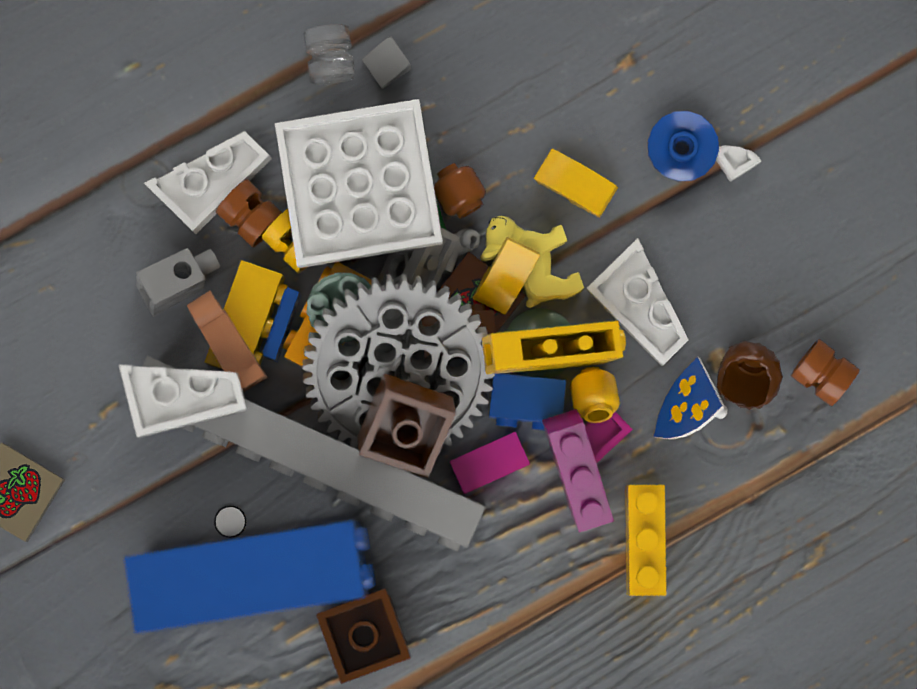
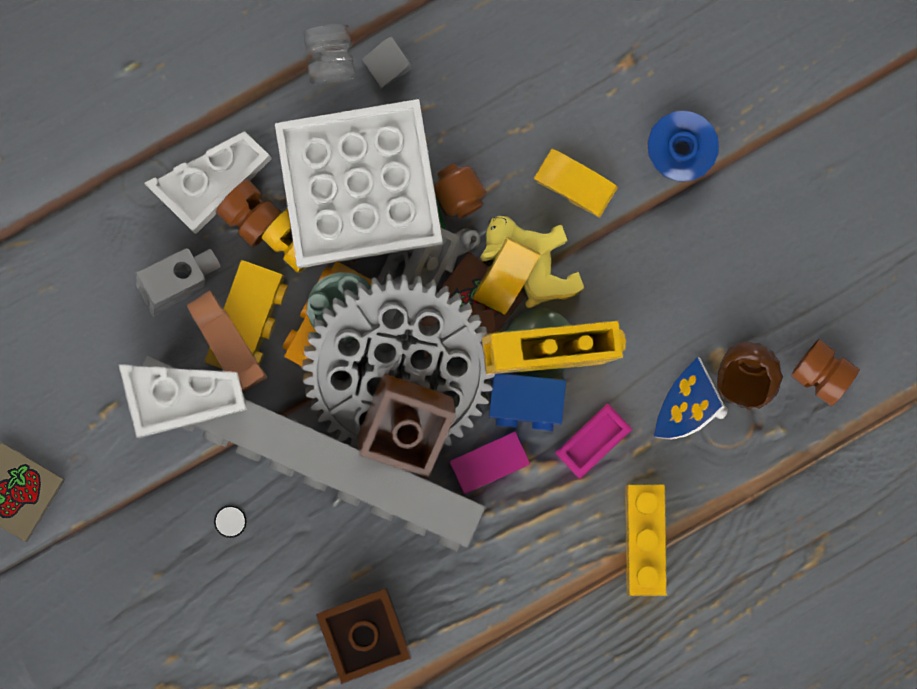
blue door [124,521,376,633] -> none
blue tile [262,287,302,363] -> none
magenta brick [542,409,614,533] -> none
yellow head [570,367,620,423] -> none
white wing [586,238,689,366] -> none
white tile [716,145,762,182] -> none

